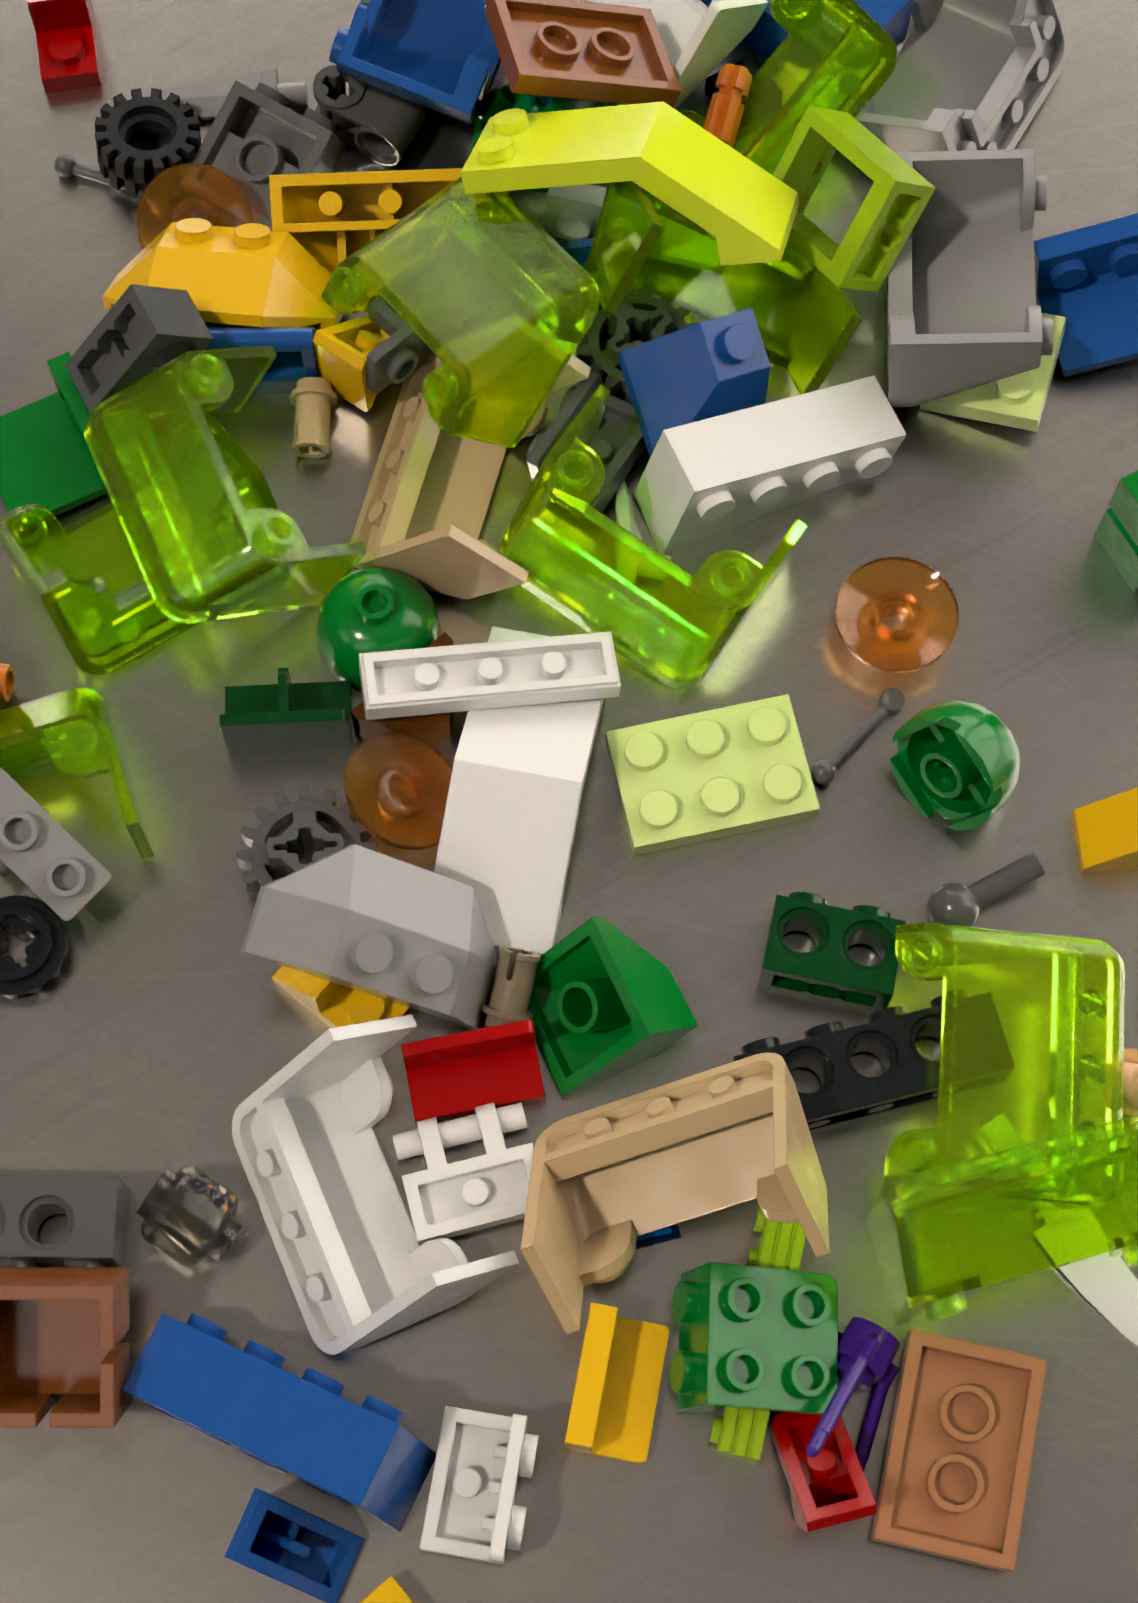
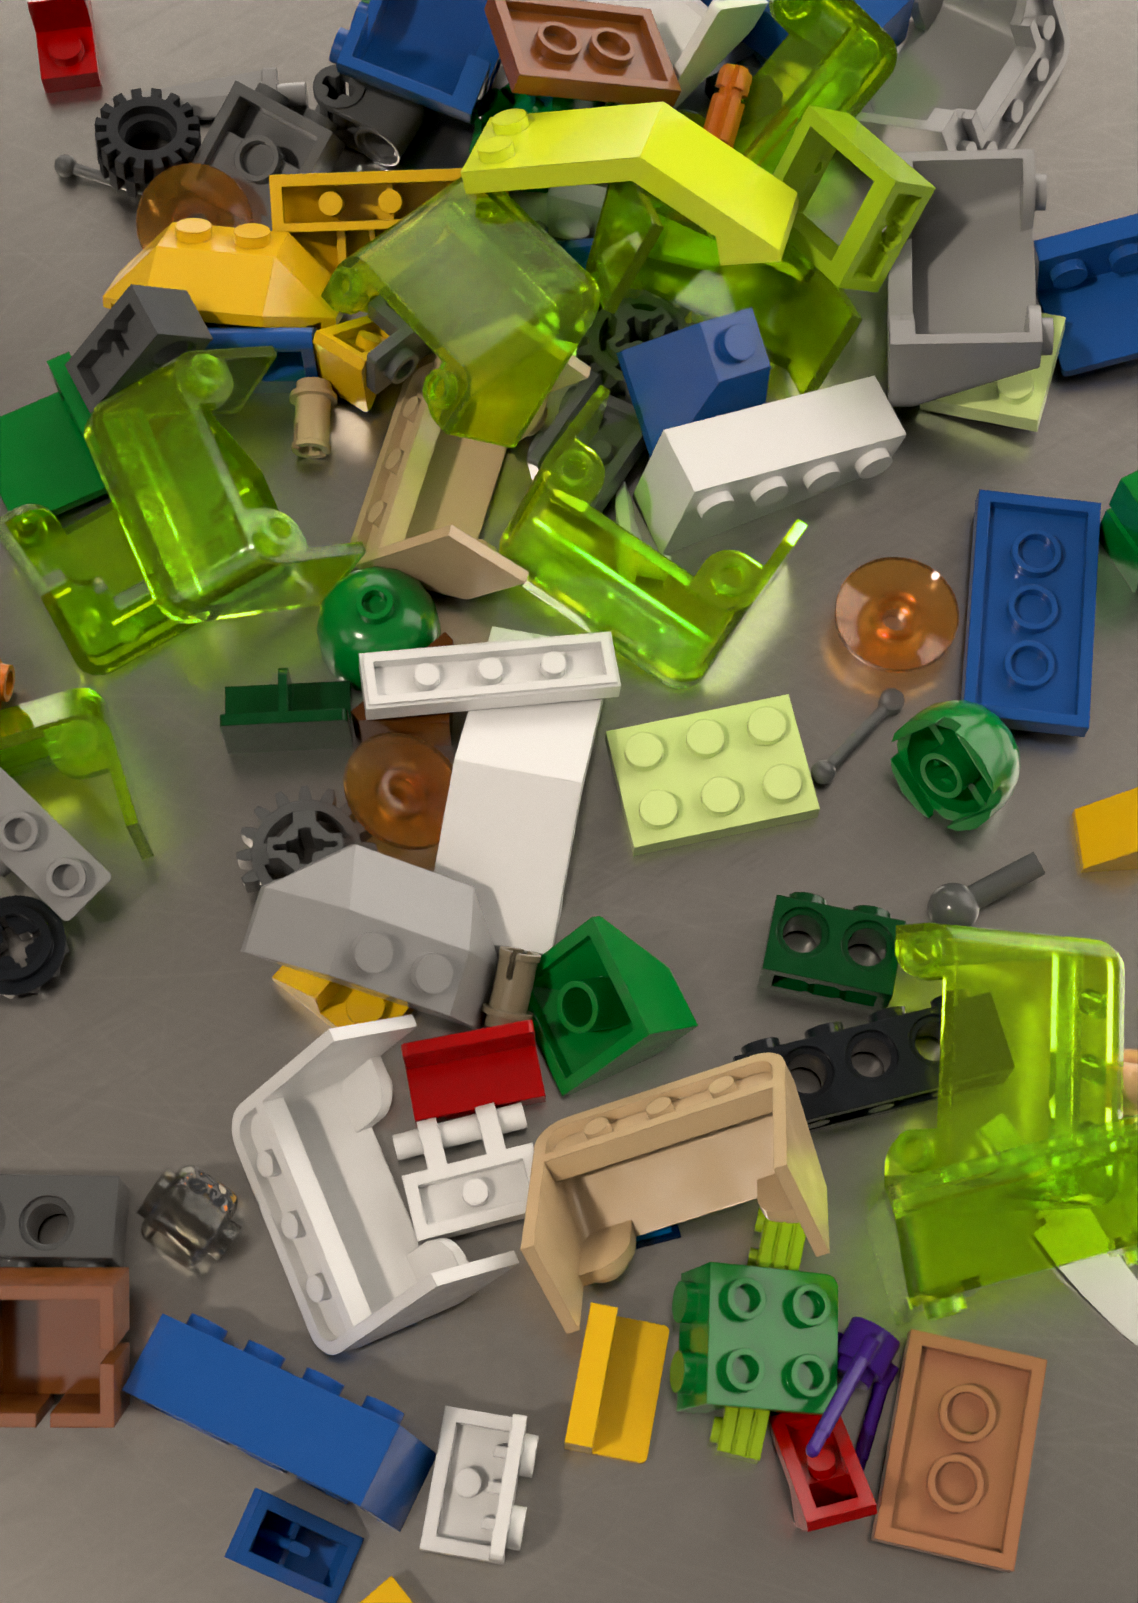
none -> blue plate [961,489,1101,737]

